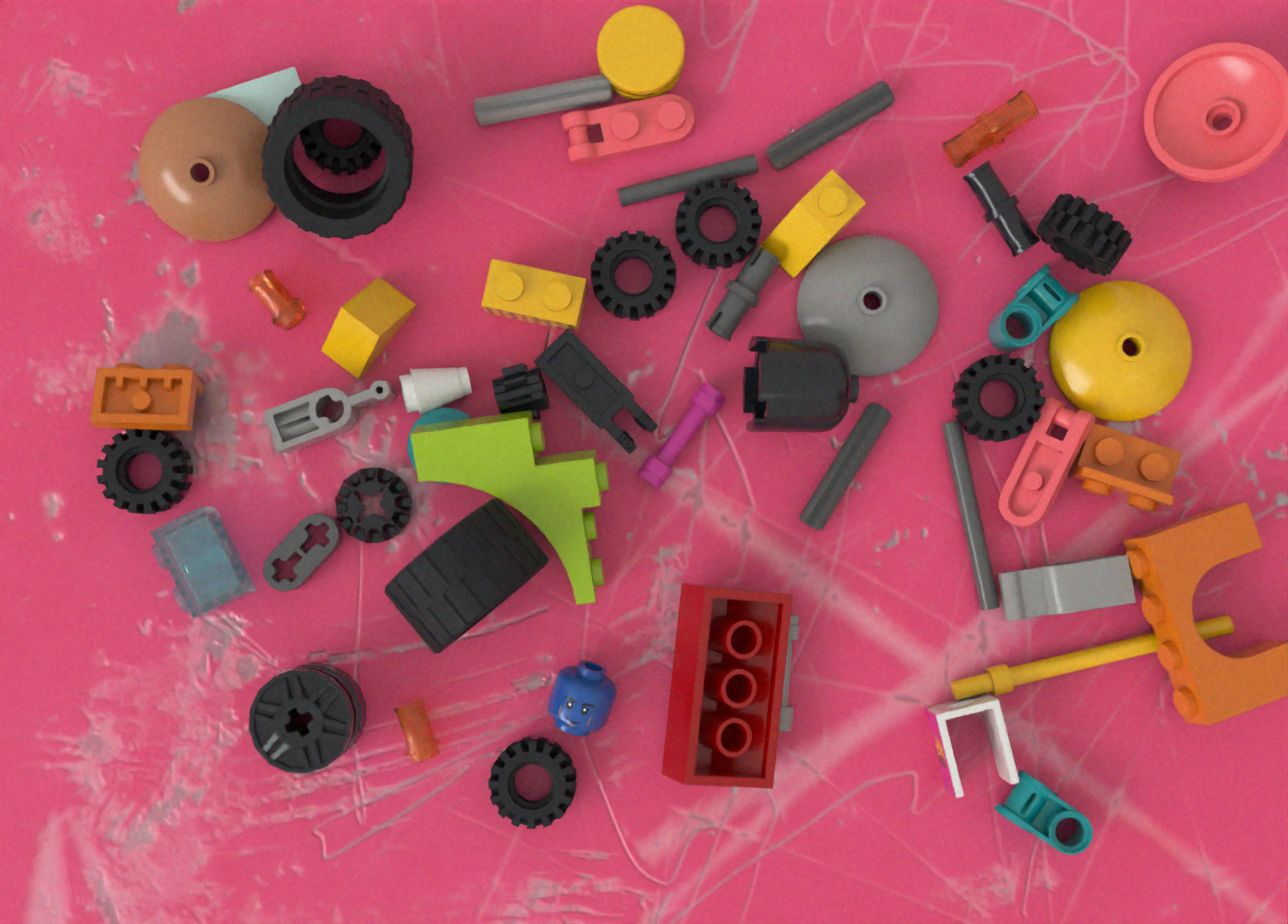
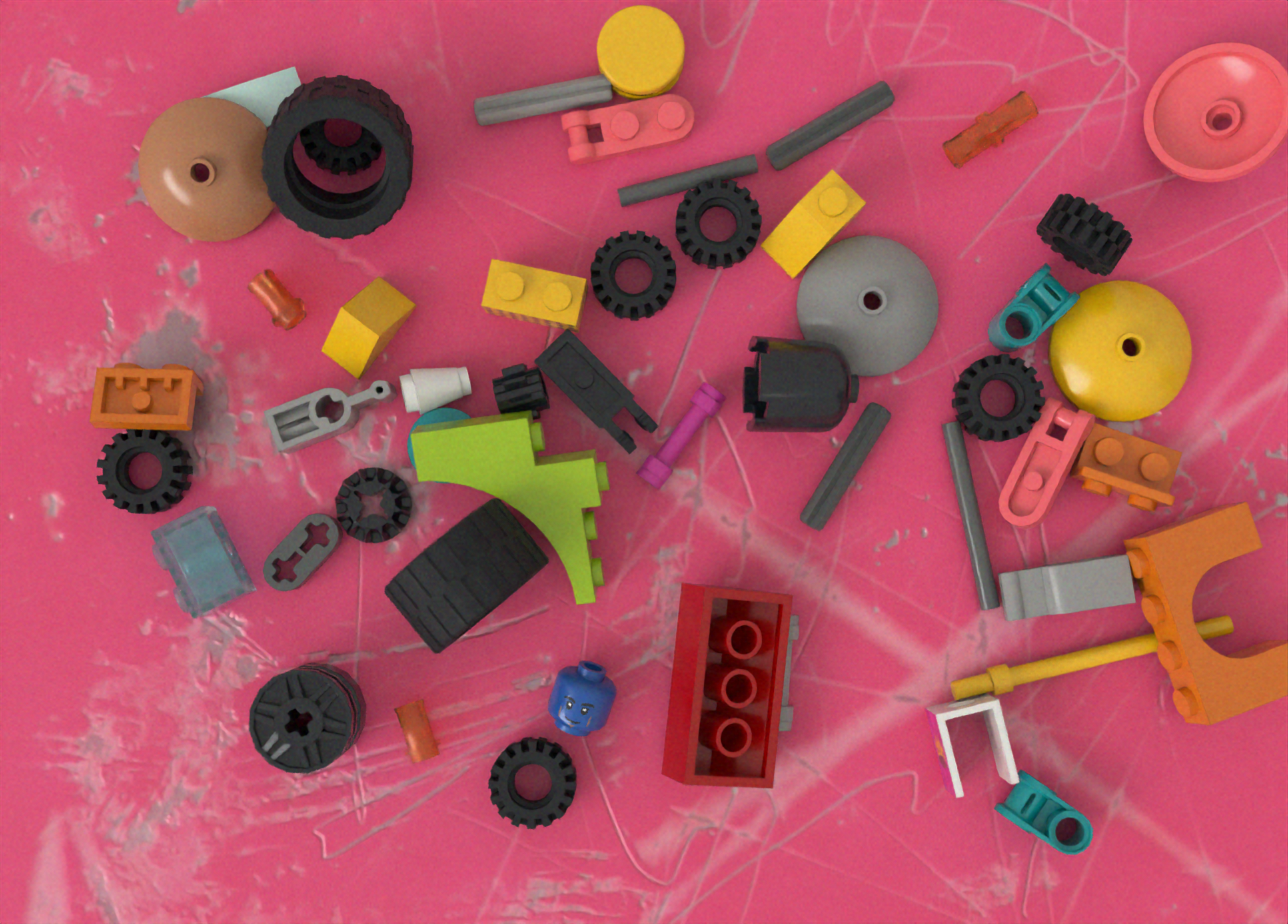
dark grey pin [704,246,781,342] -> none
black pin [963,160,1040,257] -> none

